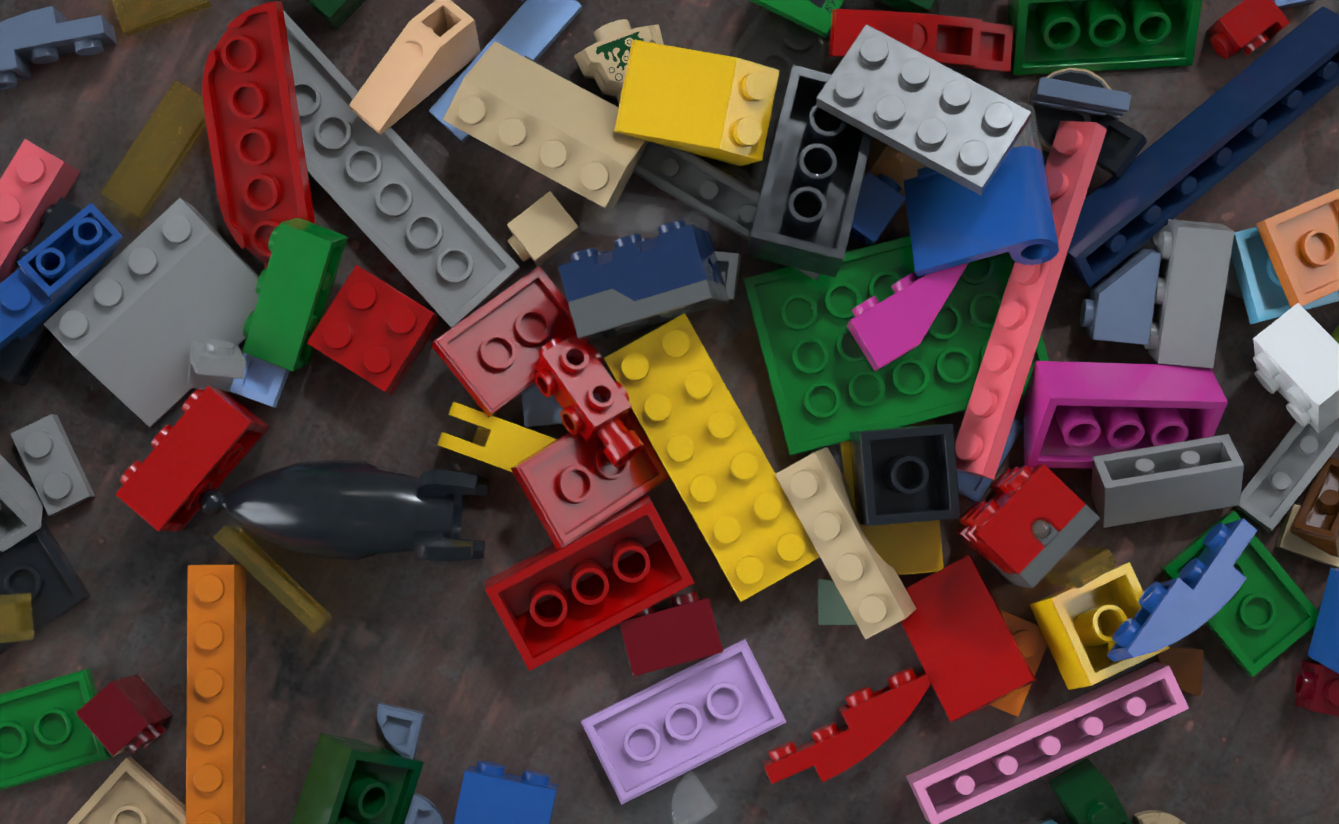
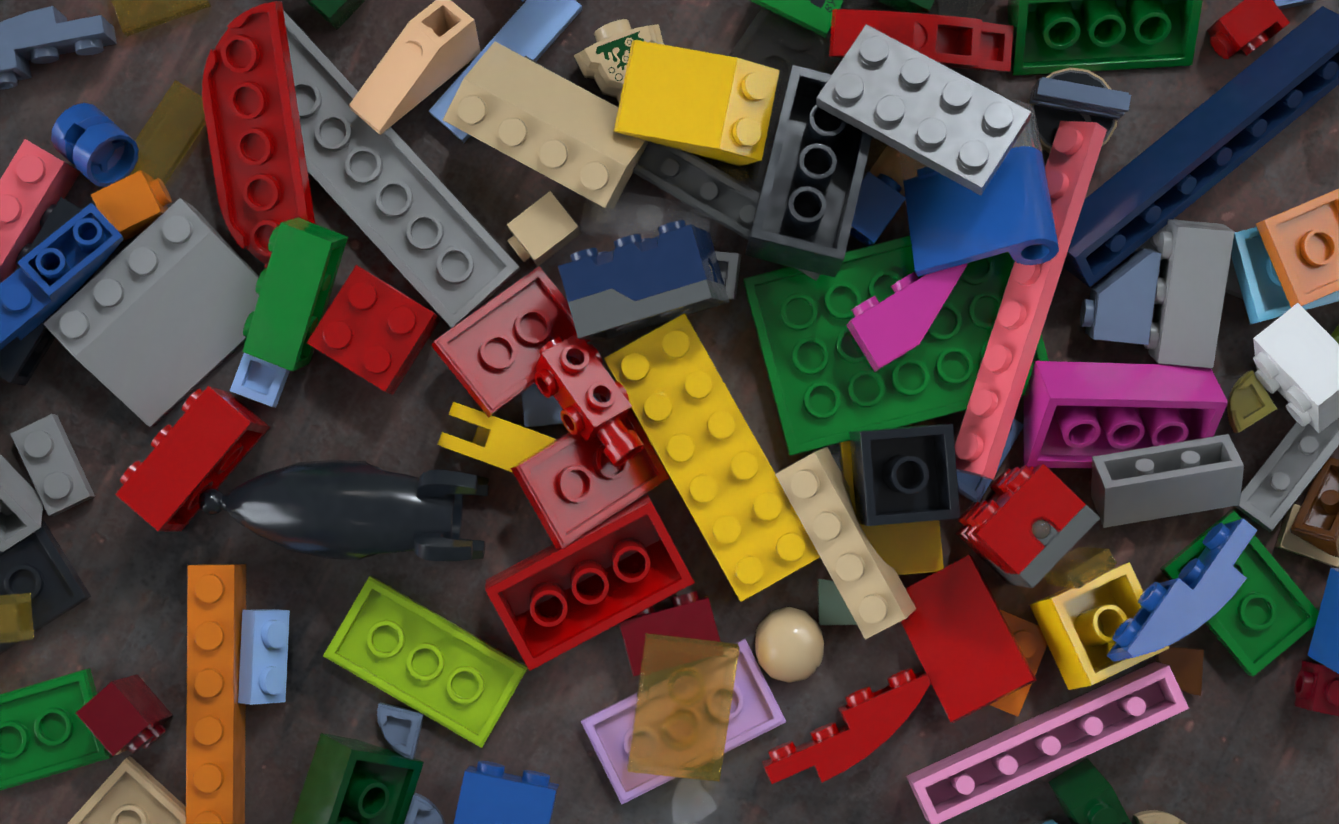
light grey bracket [187,340,246,392] -> none
clear yellow tile [213,525,333,633] -> none
black plate [1096,113,1147,179] -> none
none -> blue wheel [51,103,139,187]
none -> orange brick [91,170,172,242]
none -> light blue plate [238,609,290,705]
none -> lime tile [323,576,528,748]
none -> clear yellow tile [627,633,740,782]
none -> tan hair [755,607,824,683]
none -> light yellow tile [1227,370,1277,433]

